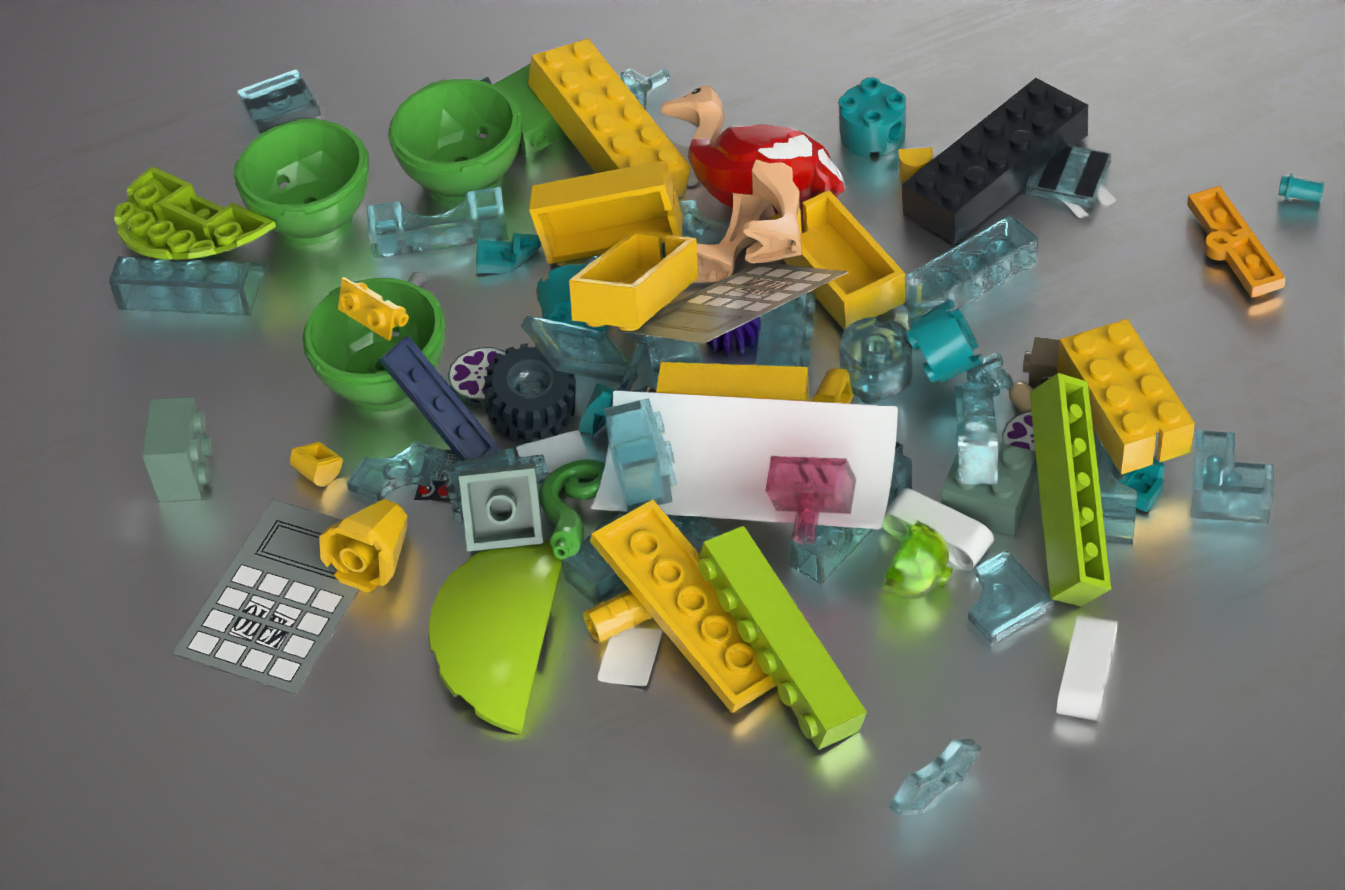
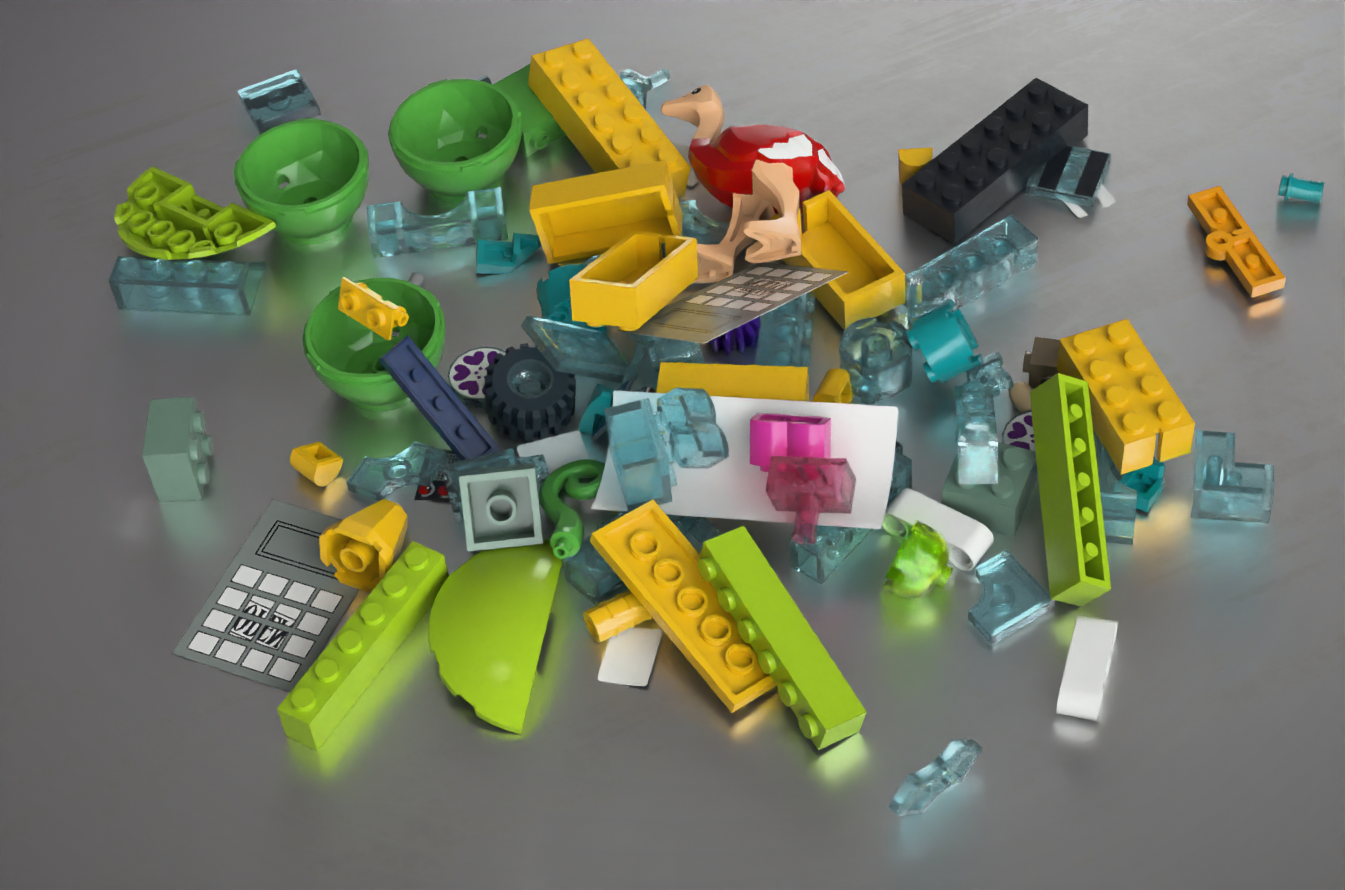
teal brick [838,77,906,157] -> none
none -> lime brick [277,541,449,751]
none -> clear light blue brick [657,387,729,469]
none -> dark pink brick [750,413,831,475]

